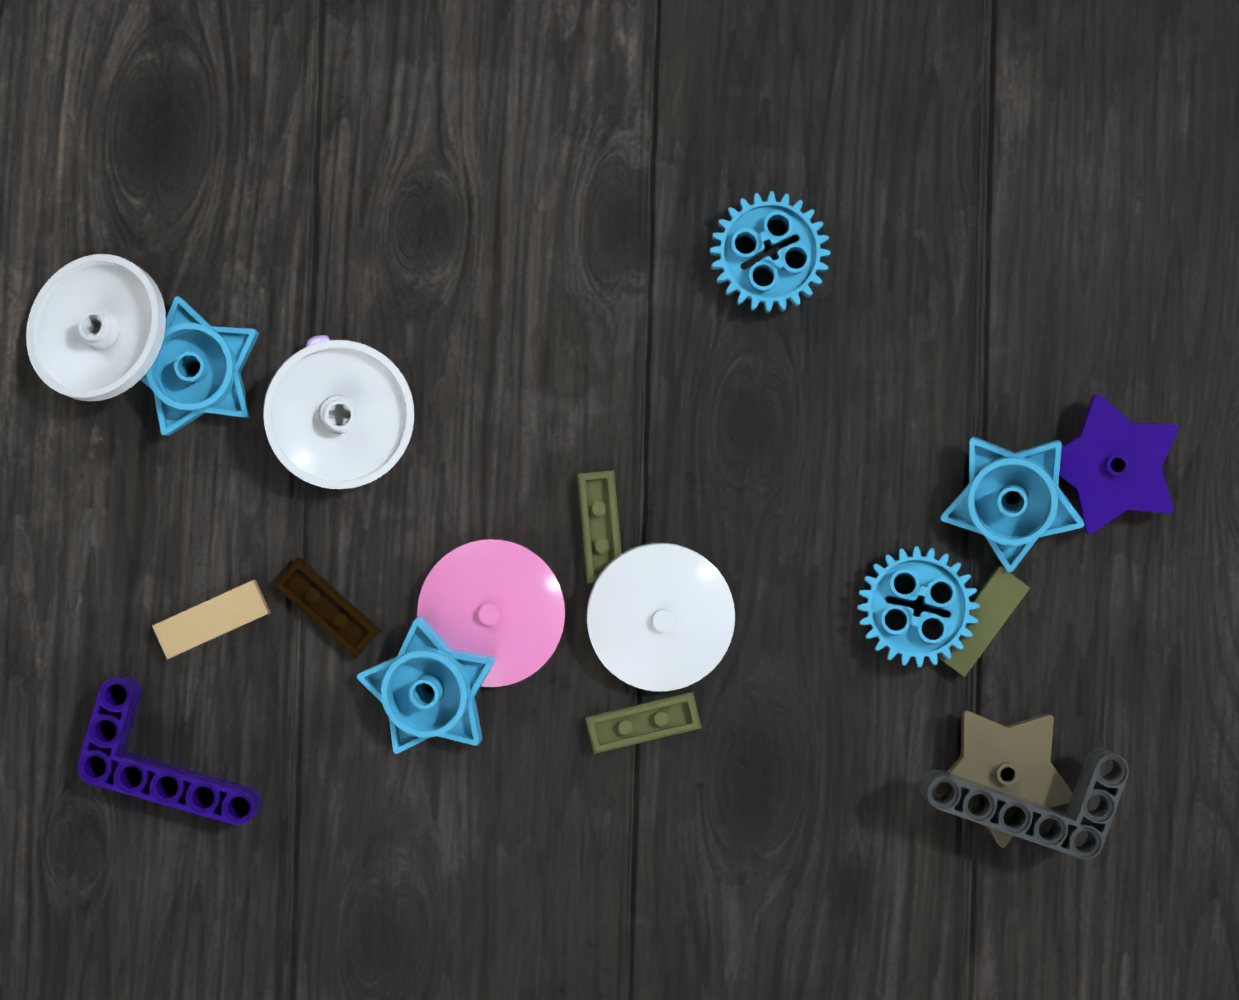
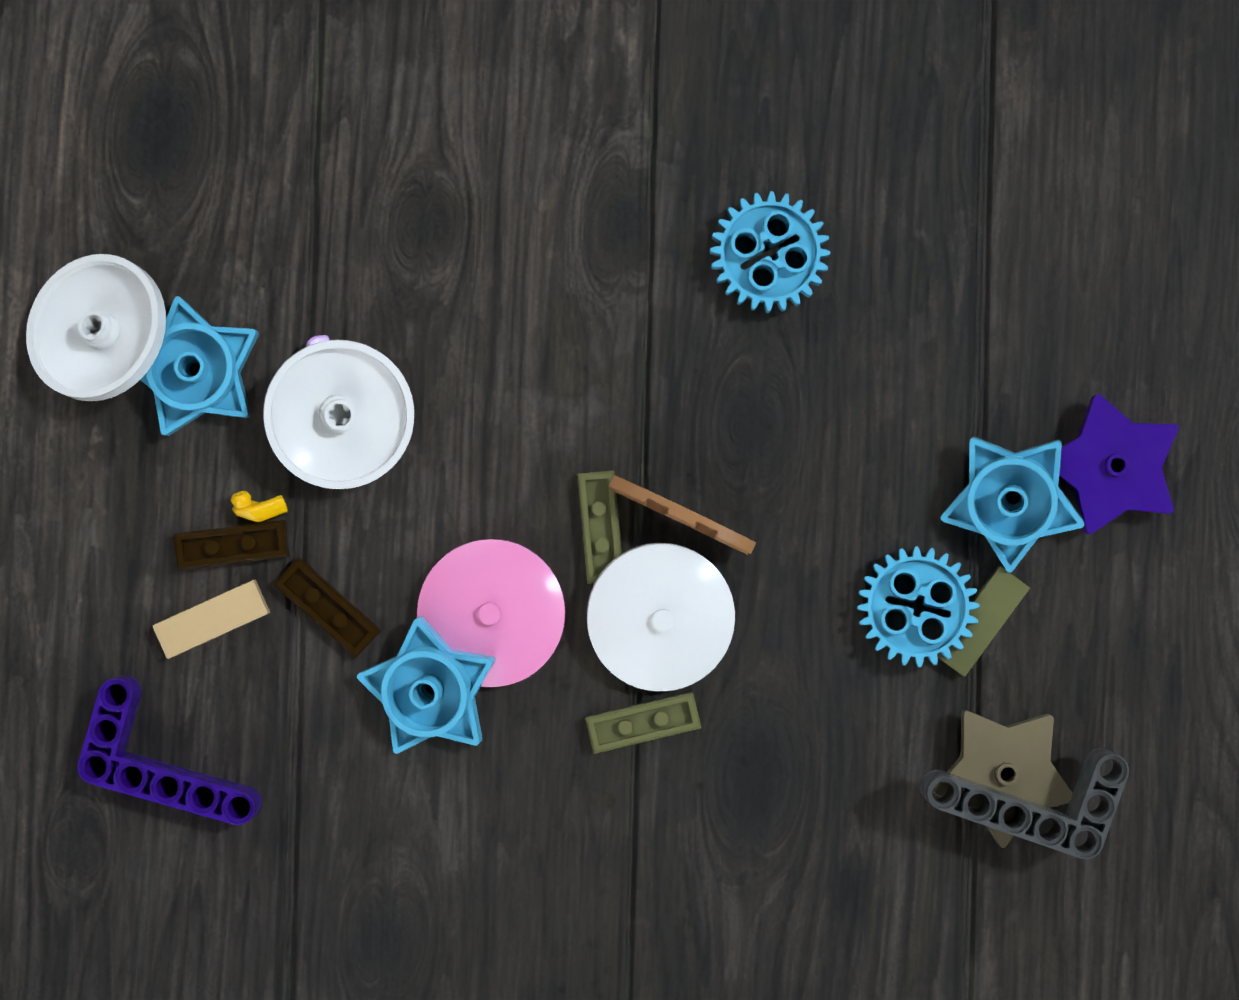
none -> dark brown tile [173,520,290,570]
none -> yellow arm [231,491,288,522]
none -> medium nougat tile [608,475,756,555]

